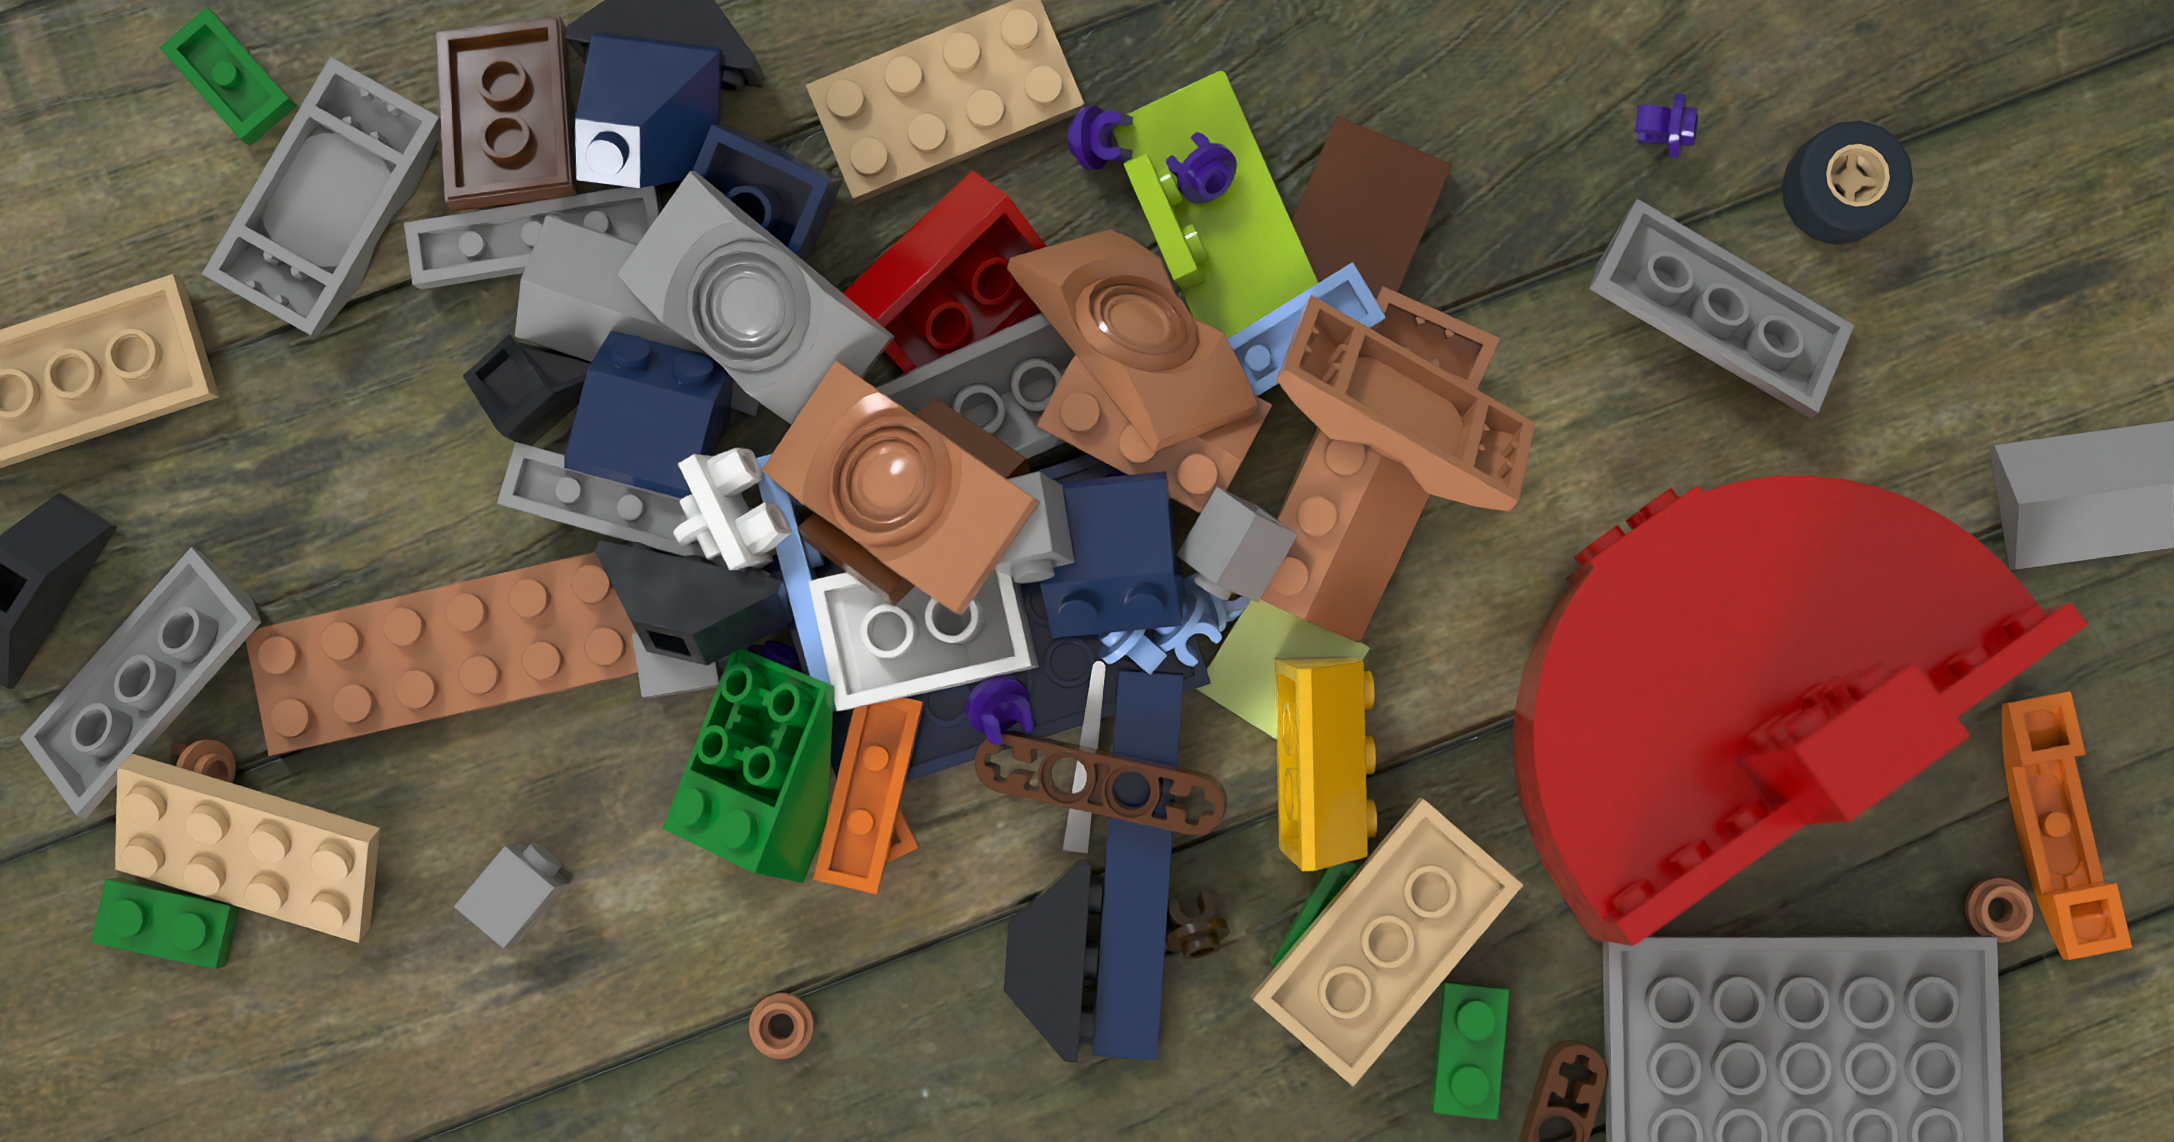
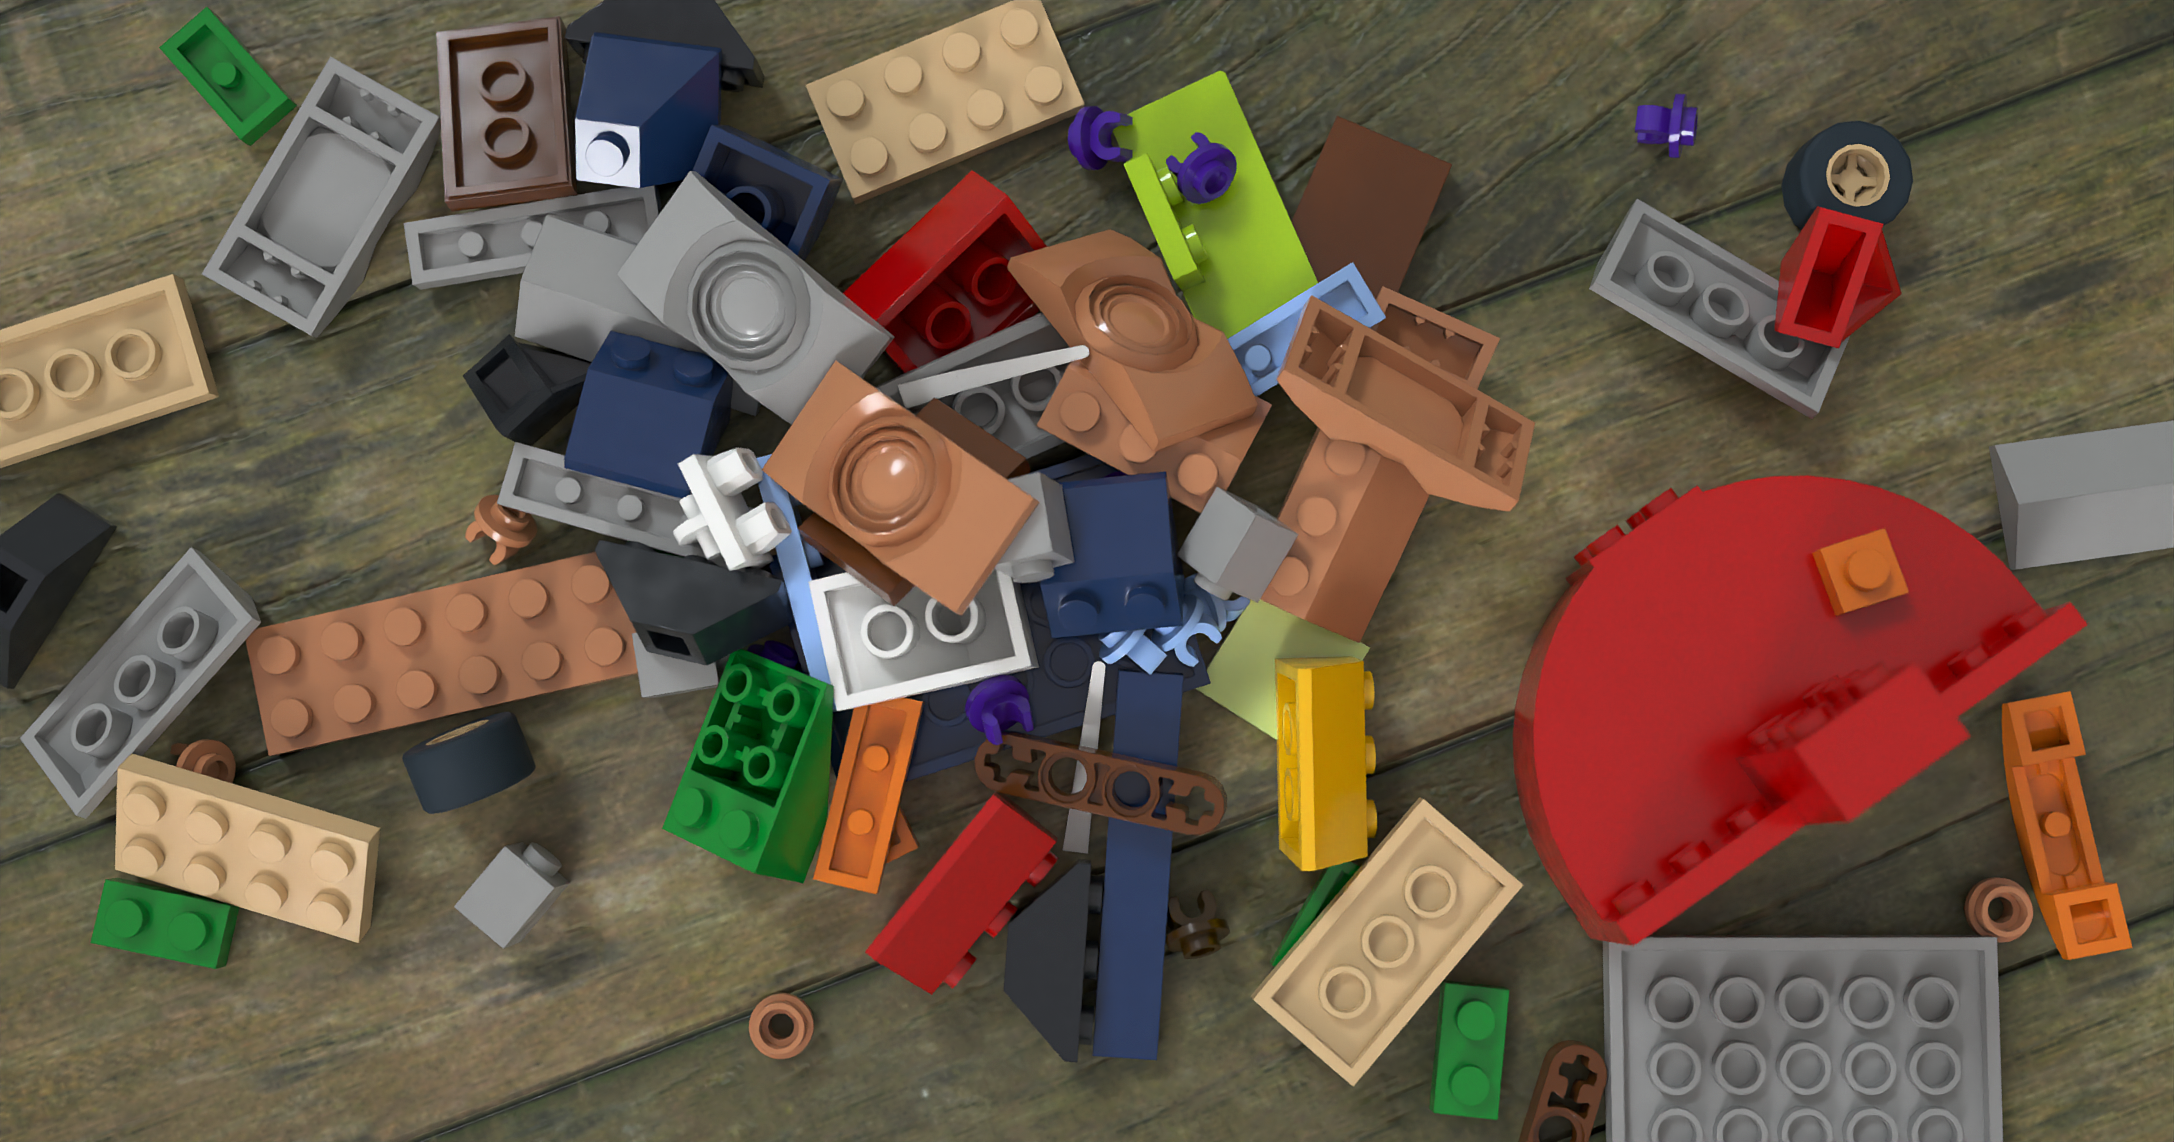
none -> black wheel [402,712,536,814]
none -> nougat plate [465,495,537,565]
none -> red slope [865,792,1059,995]
none -> white sticker [898,345,1089,409]
none -> red slope [1774,206,1902,348]
none -> orange plate [1812,528,1909,616]

